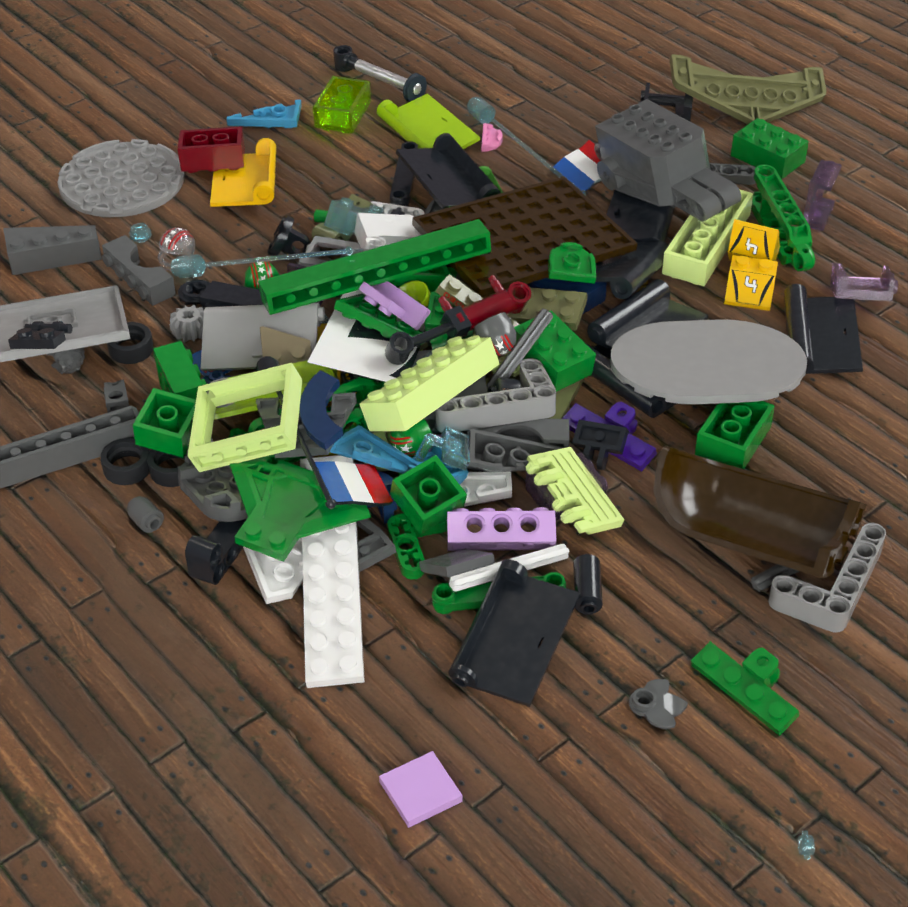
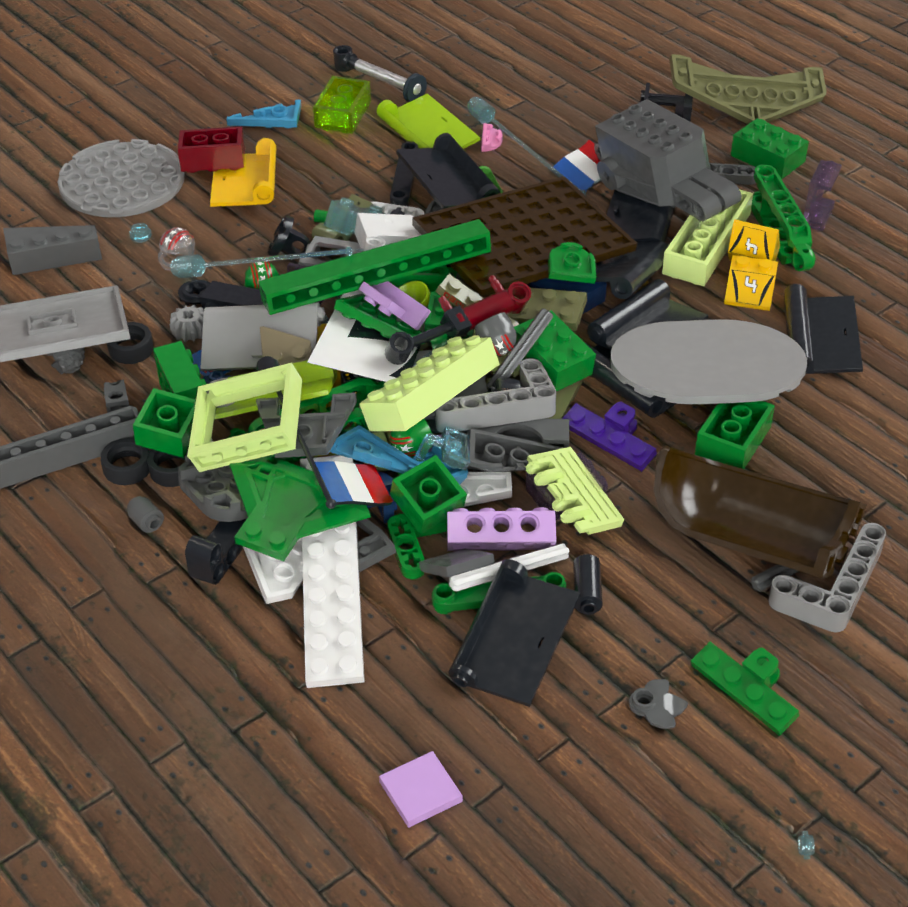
black plate [8,321,73,349] -> none
dark grey arch [102,235,176,306] -> none
dark blue tile [299,370,343,450] -> none
black hinge [572,420,629,470] -> none
clear purple panel [830,263,898,301] -> none

